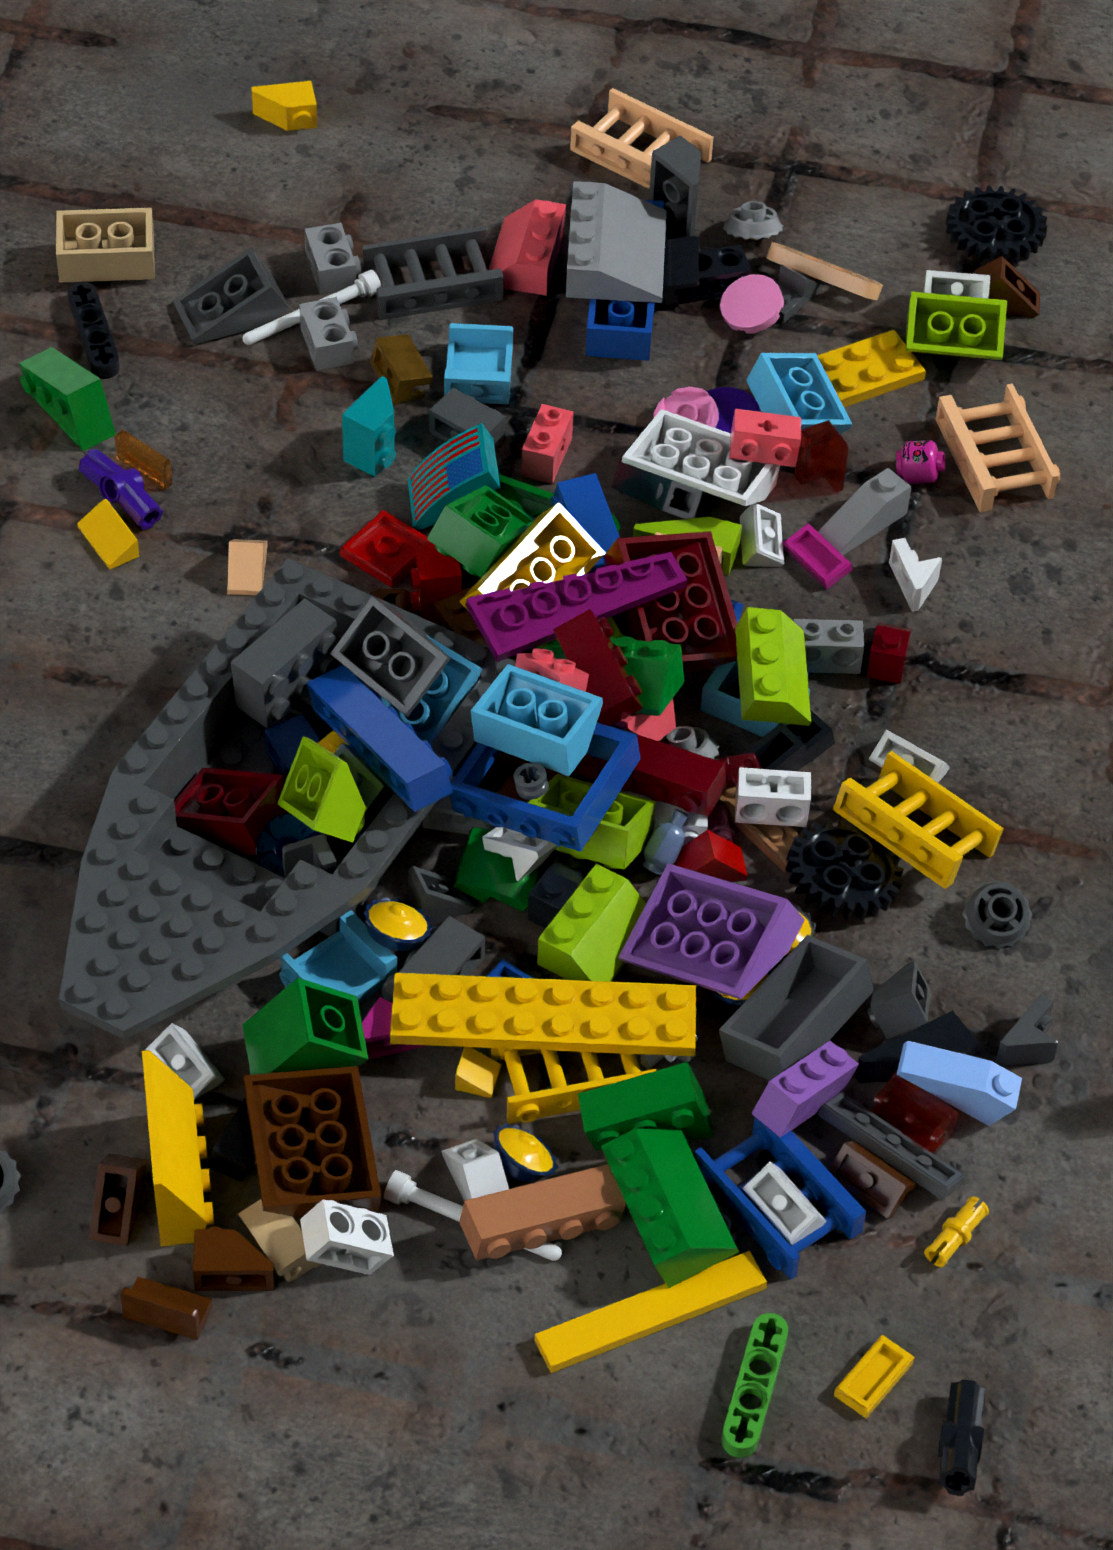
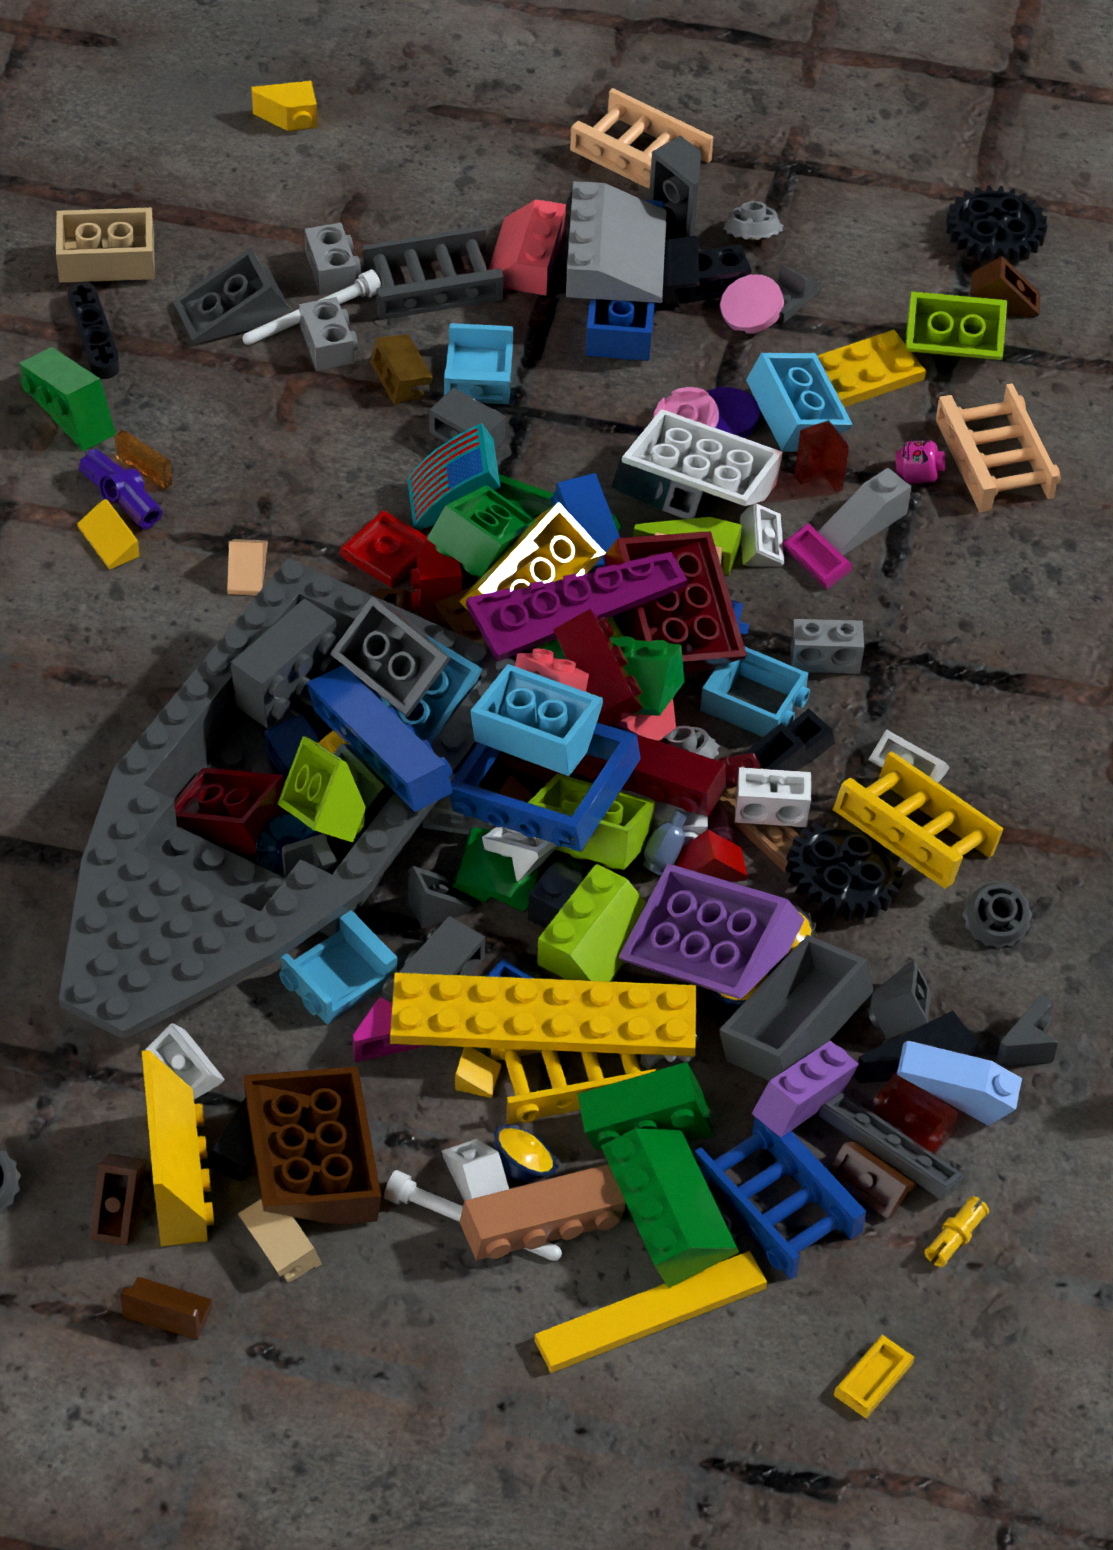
reddish brown slope [193,1227,274,1291] -> none
green slope [242,978,369,1075] -> none
white brick [300,1199,394,1275] -> none
teal slope [342,376,396,477] -> none
yellow piece [363,897,433,951] -> none
dark grey bush [514,763,549,800] -> none
coral brick [521,404,573,484] -> none
bright green beam [722,1313,788,1458] -> none
coral brick [729,409,801,467] -> none
lime slope [735,607,811,726] -> none
white slope [742,1162,827,1245] -> none
light nougat beam [766,243,883,300] -> none
dark red slope [867,622,912,684] -> none
white slope [889,538,942,612] -> none
white slope [924,270,990,298] -> none
black piece [938,1379,985,1496] -> none

